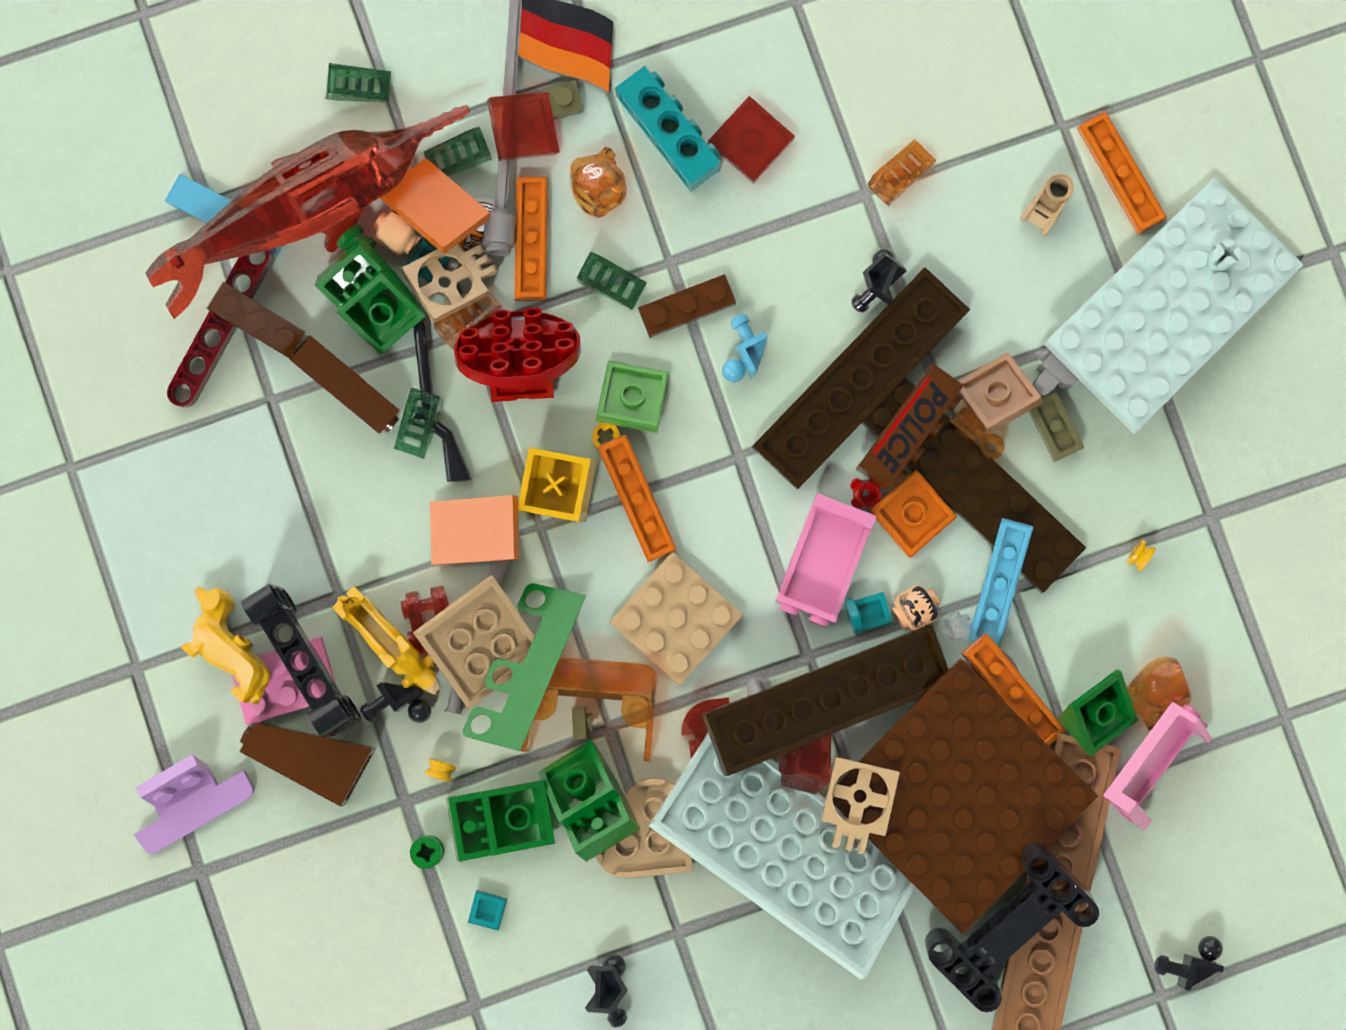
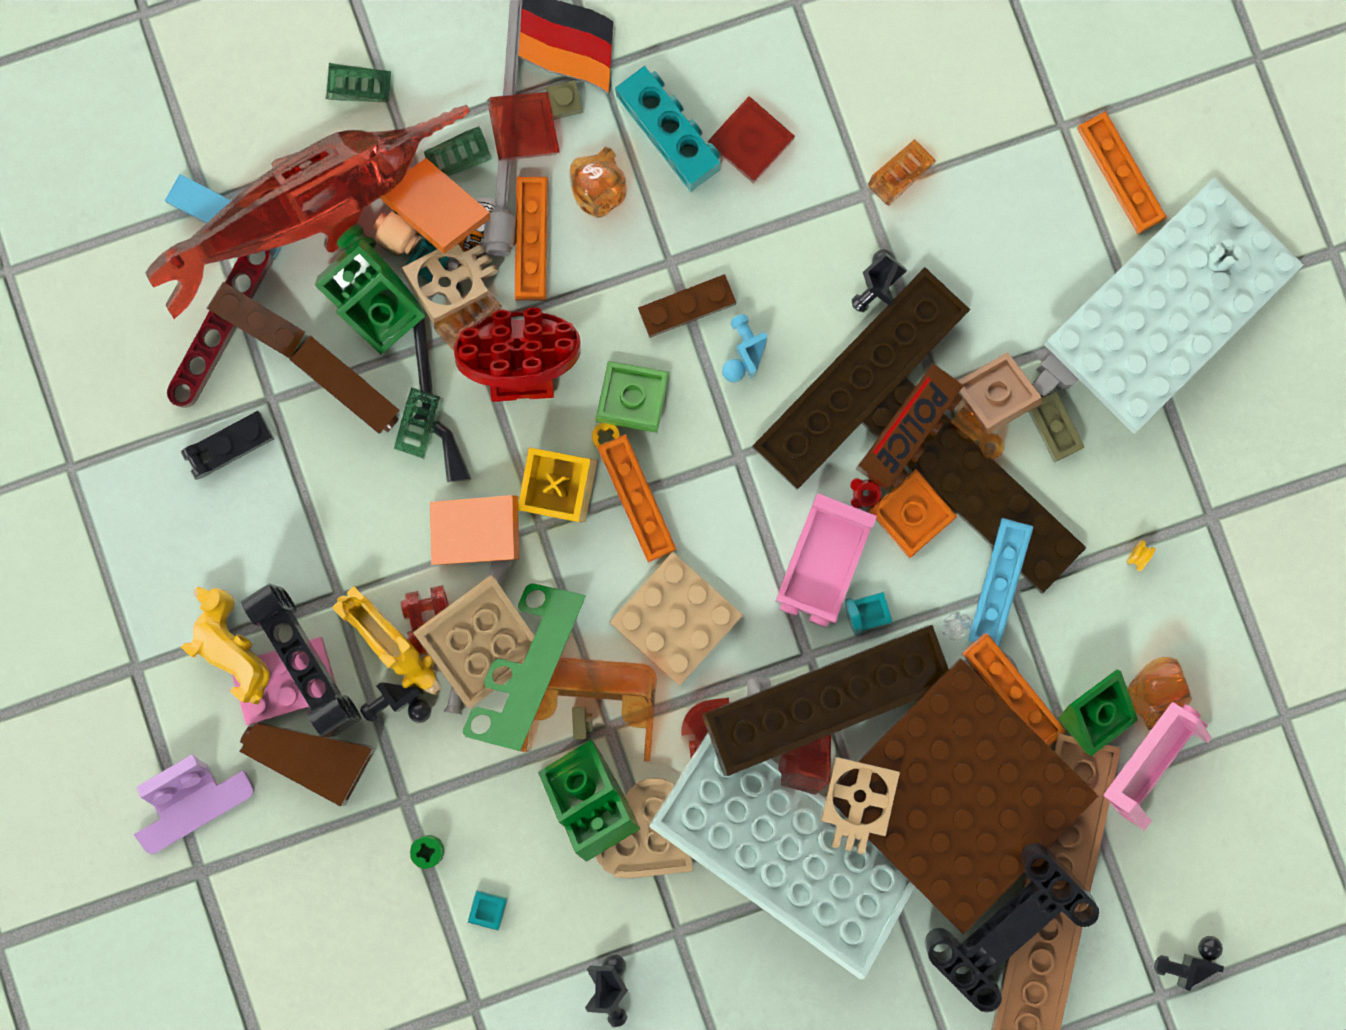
yellow bush [424,758,456,782] -> none
green slope [446,780,555,862] -> none
clear green slope [577,251,647,311] -> none
light nougat head [891,585,941,631] -> none
tan piece [1020,173,1074,236] -> none
none -> black plate [181,410,274,480]

